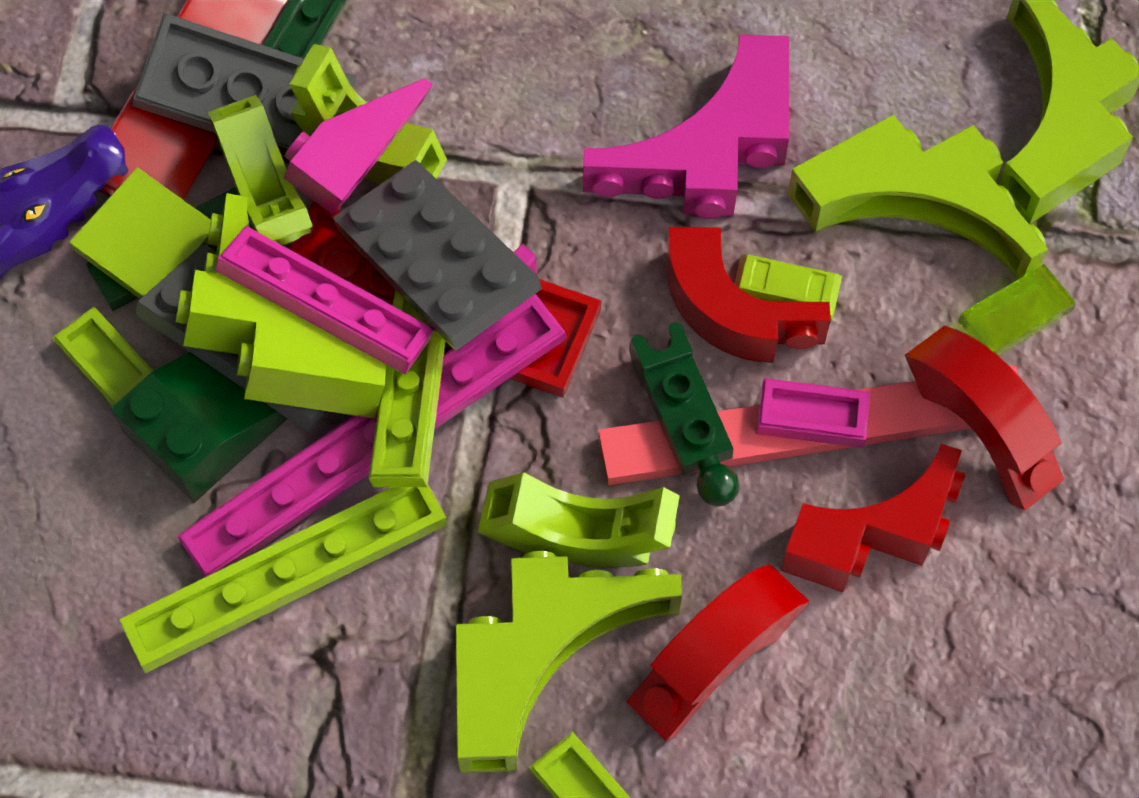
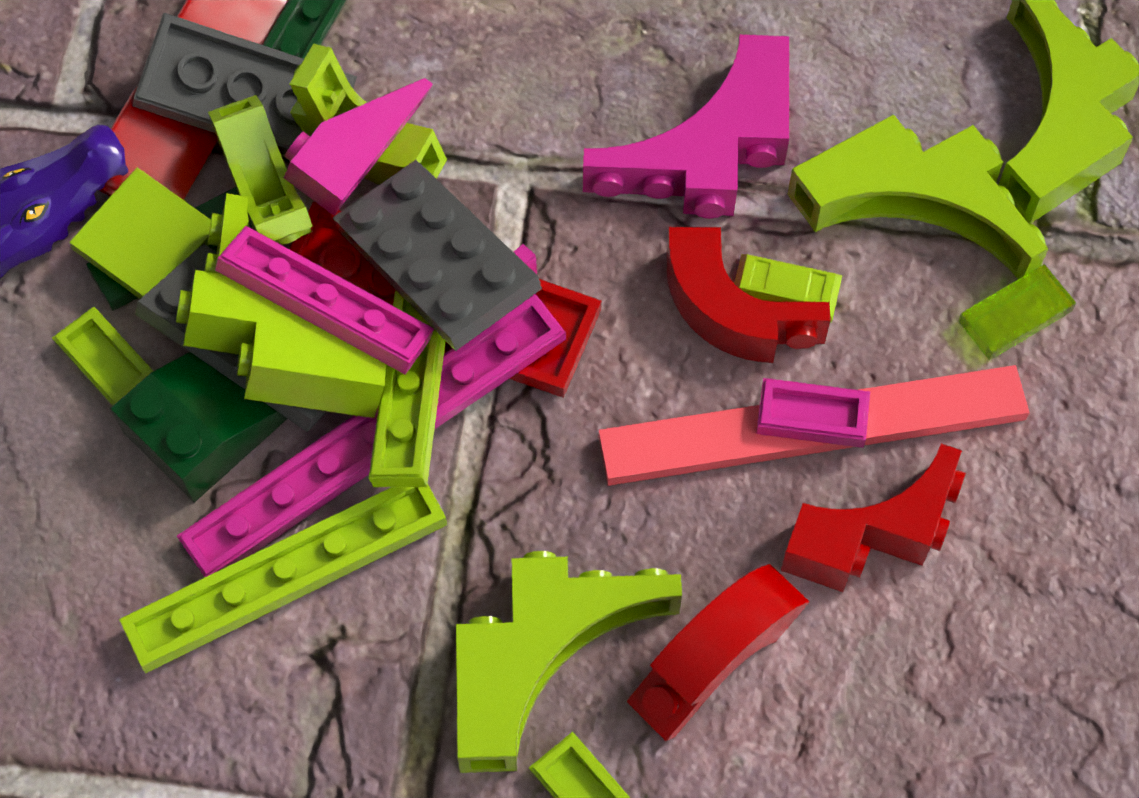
lime arch [478,472,680,568] -> none
dark green plate [629,322,740,507] -> none
red arch [905,325,1064,511] -> none

